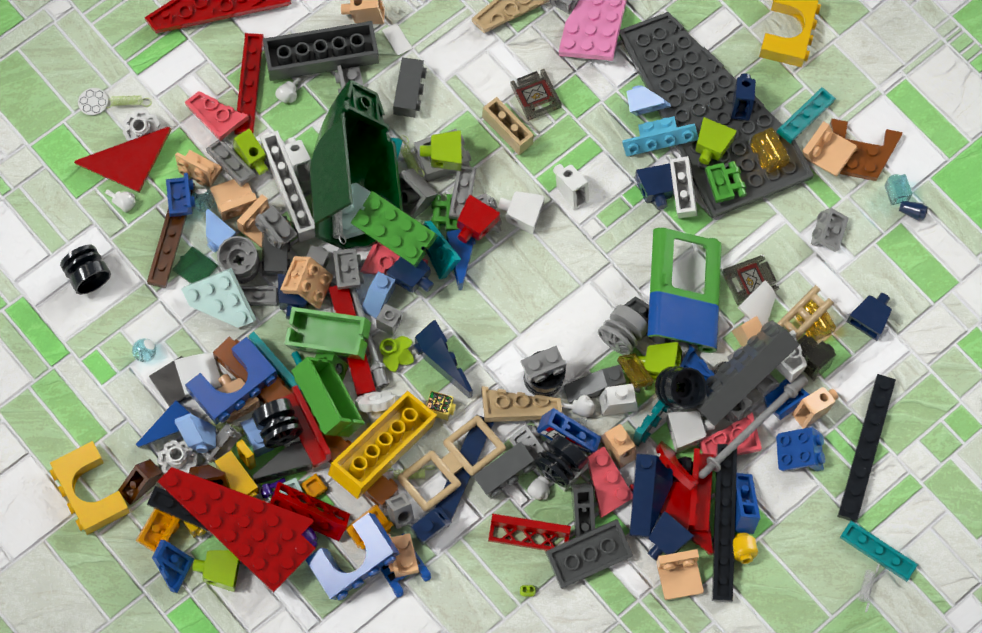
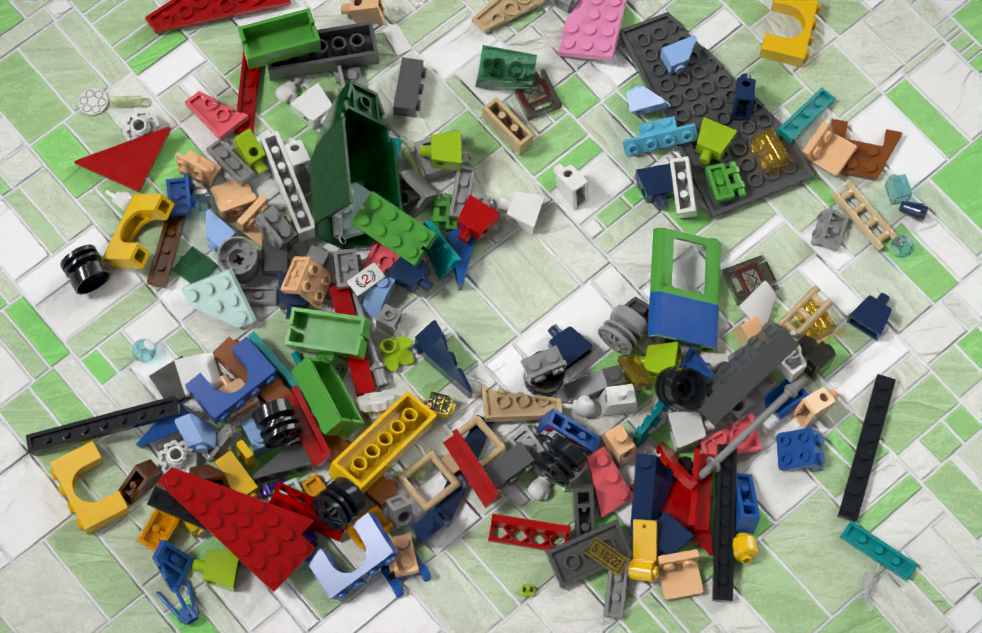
none -> black plate [26,395,181,455]
none -> yellow arch [102,194,174,269]
none -> blue plant [156,580,200,625]
none -> bright green piece [238,8,321,69]
none -> white torso [290,83,332,128]
none -> black wheel [312,477,366,531]
none -> white sticker [347,263,385,296]
none -> red fence [443,428,502,508]
none -> clear green slope [475,45,537,90]
none -> dark blue torso [548,324,593,371]
none -> clear yellow tile [584,536,629,576]
none -> light grey tile [603,556,630,619]
none -> yellow door [628,519,660,582]
none -> light blue slope [660,35,697,74]
none -> tan bar [831,181,899,251]
none -> clear light blue piece [891,234,915,258]

